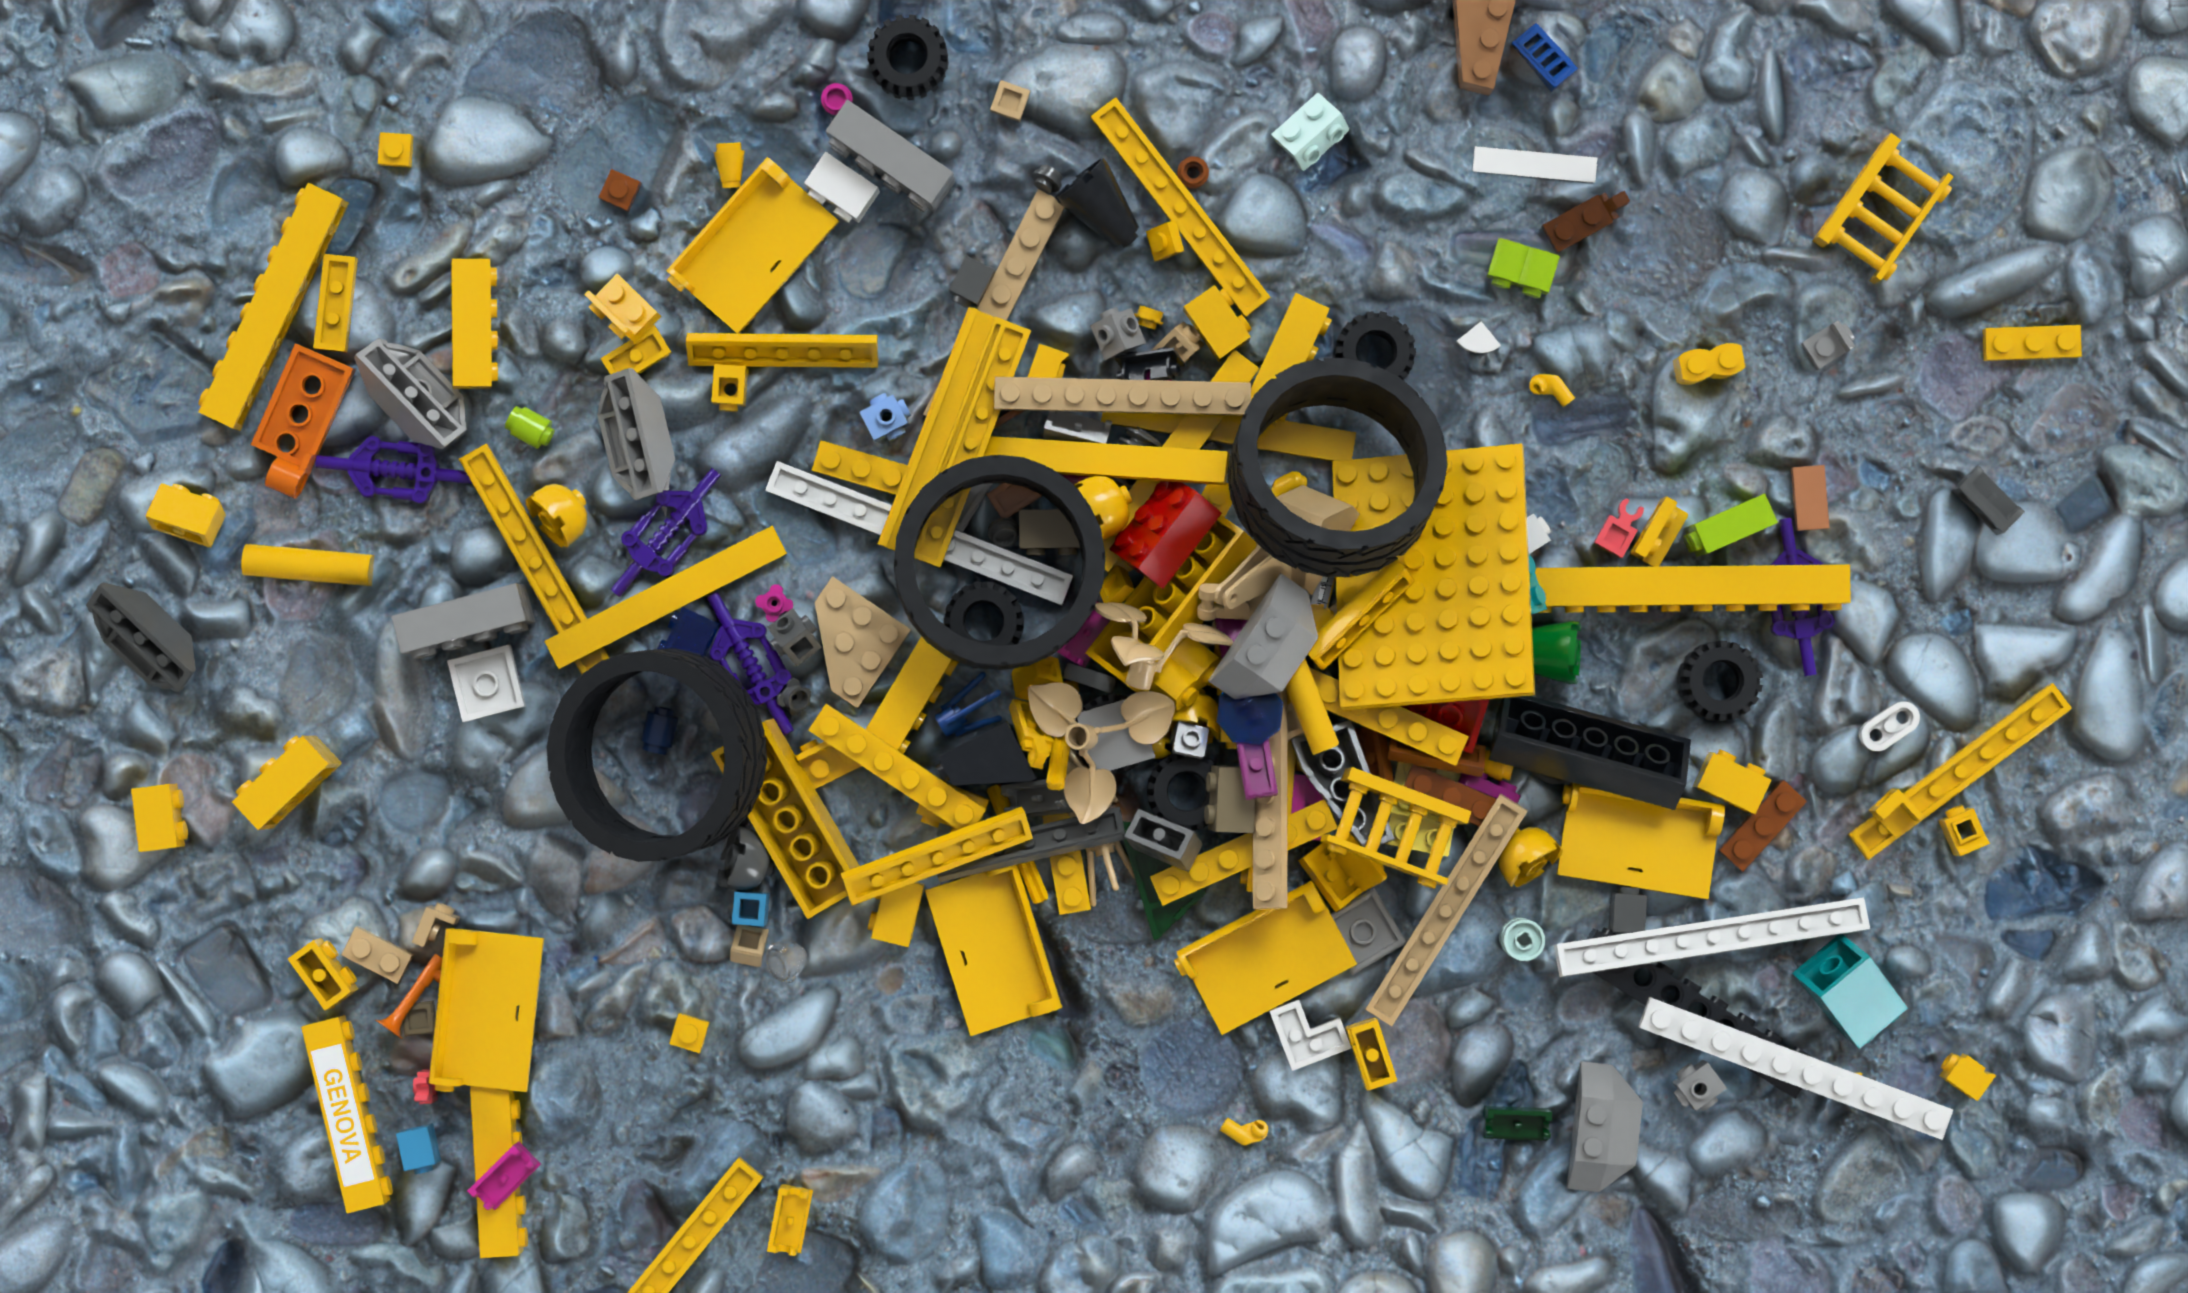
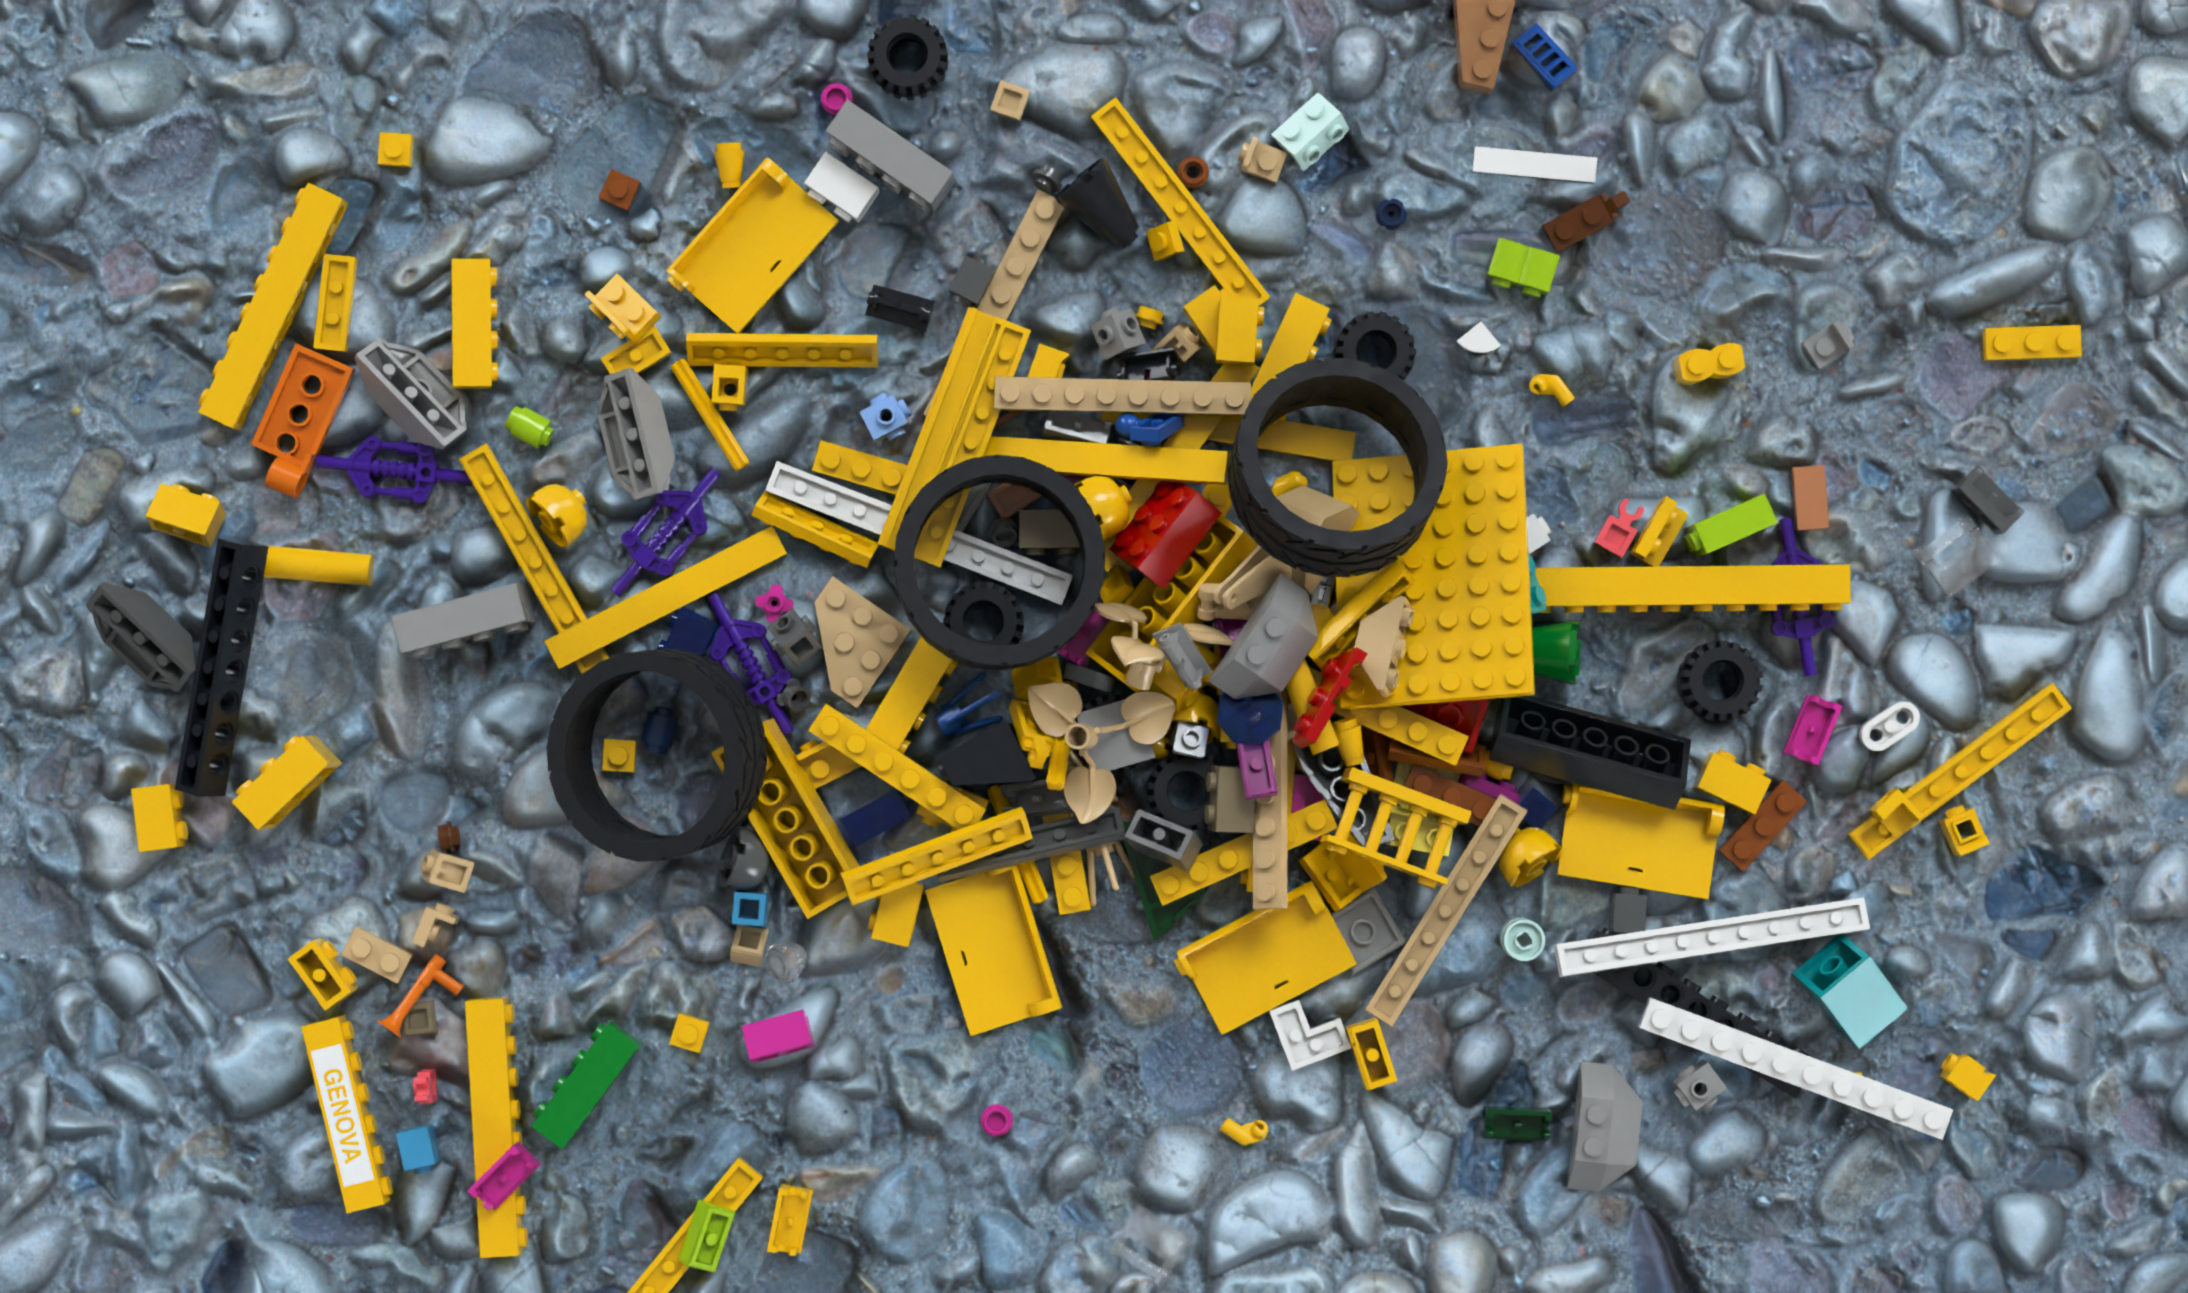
yellow door [429,928,544,1092] -> none
white plate [447,645,526,722] -> none
yellow fence [1812,133,1954,284] -> none
none -> black brick [175,538,269,797]
none -> tan bracket [420,848,475,893]
none -> reddish brown plate [438,821,461,852]
none -> green brick [531,1021,643,1149]
none -> yellow plate [602,739,637,772]
none -> yellow axle [671,359,749,471]
none -> lime slope [679,1200,735,1273]
none -> dark pink hinge [741,1009,816,1064]
none -> yellow plate [751,491,879,568]
none -> clear blue brick [840,789,913,847]
none -> black hinge [865,284,935,331]
none -> dark pink plate [981,1104,1013,1136]
none -> clear plate [1107,1203,1192,1287]
none -> blue plate [1115,413,1185,446]
none -> light grey hinge [1152,622,1212,690]
none -> yellow brick [1215,296,1264,366]
none -> tan bracket [1238,137,1288,184]
none -> red wing [1292,647,1368,748]
none -> yellow cone [1331,717,1364,767]
none -> tan slope [1354,596,1414,698]
none -> dark blue plate [1376,199,1407,230]
none -> clear blue plate [1519,787,1558,829]
none -> dark pink hinge [1782,694,1843,765]
none -> clear plate [1914,514,2001,598]

